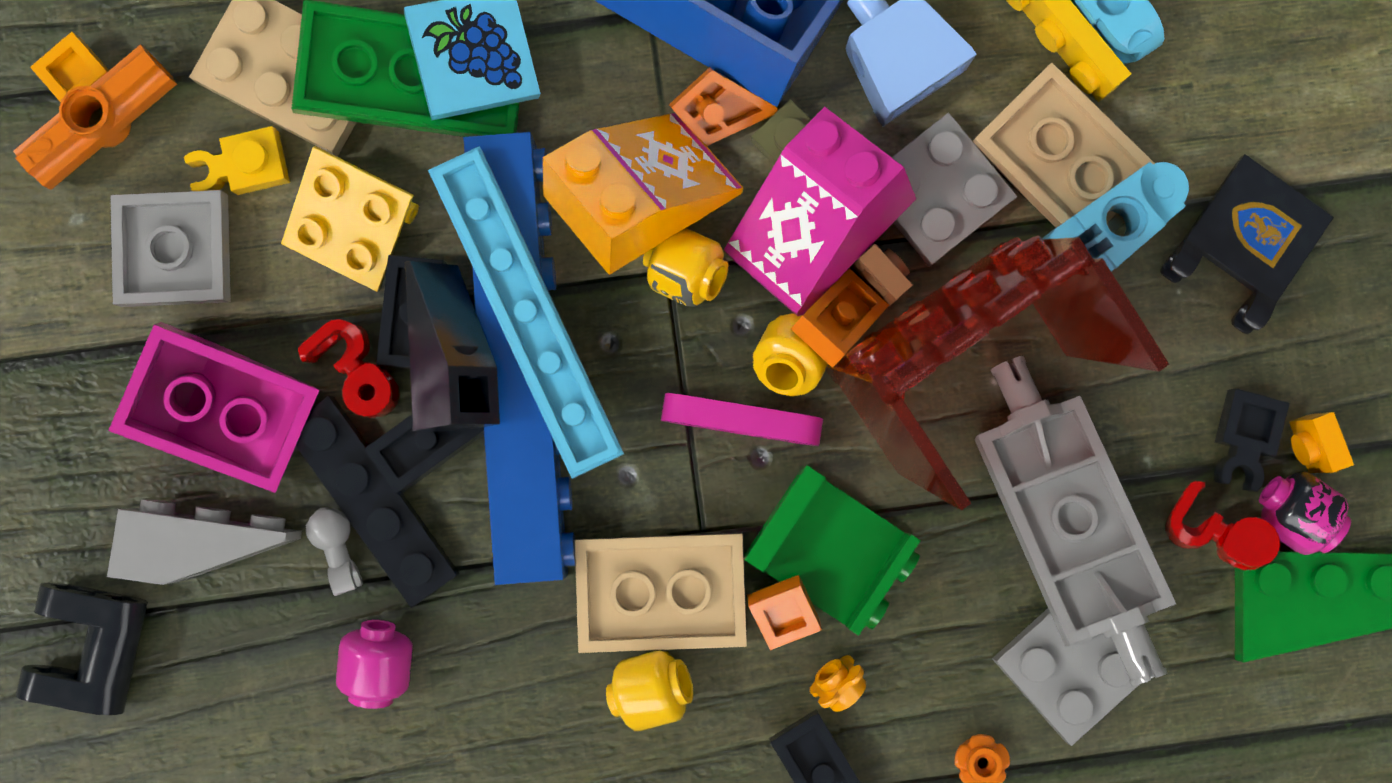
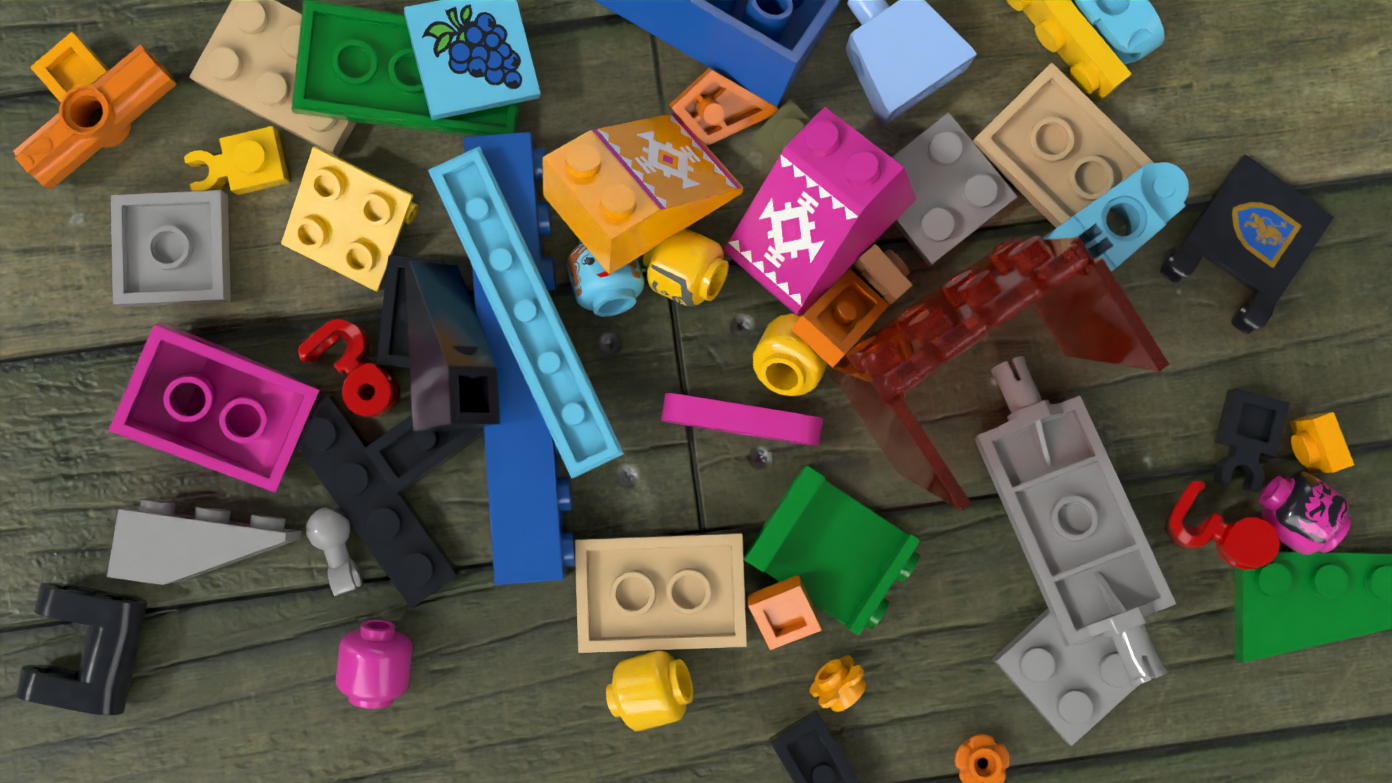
none -> medium azure head [566,241,644,317]

